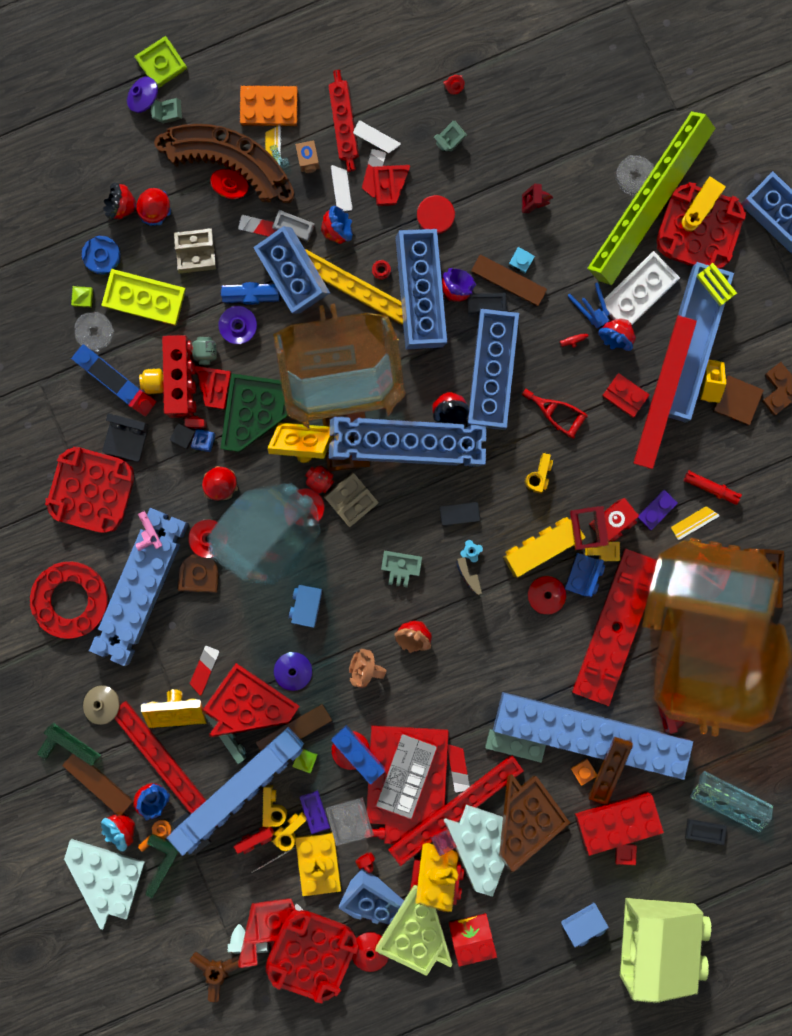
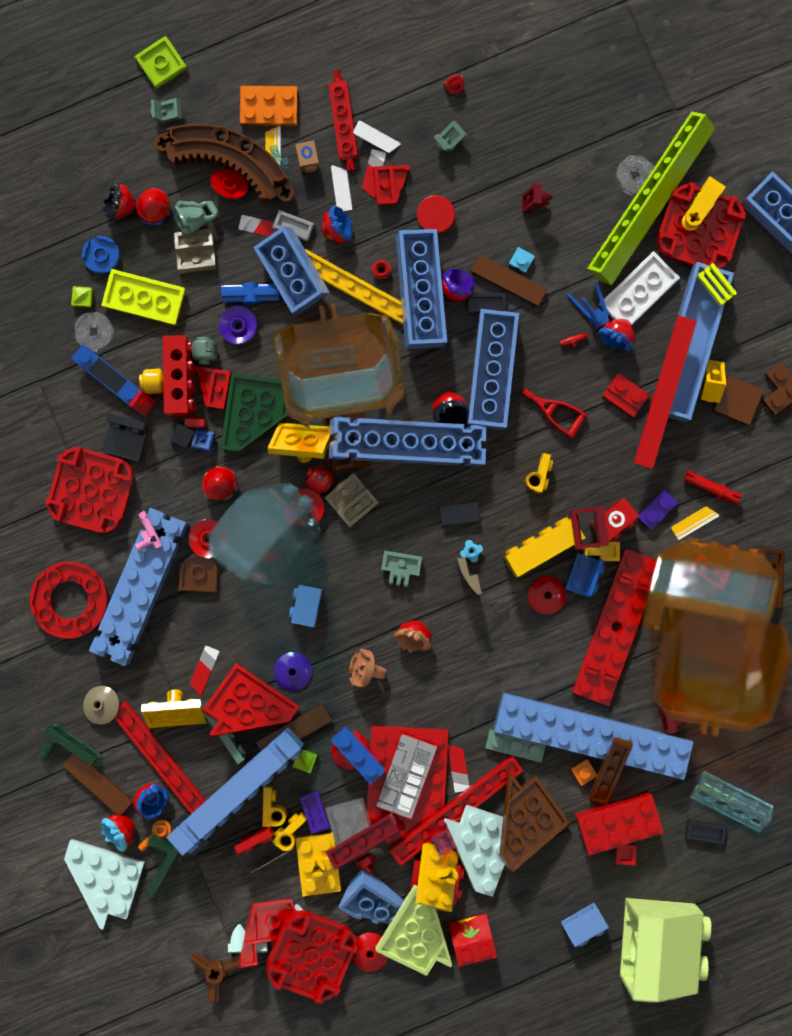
dark purple dish [127,77,158,113] -> none
none -> sand green piece [174,201,219,234]
none -> dark red fence [326,813,406,870]

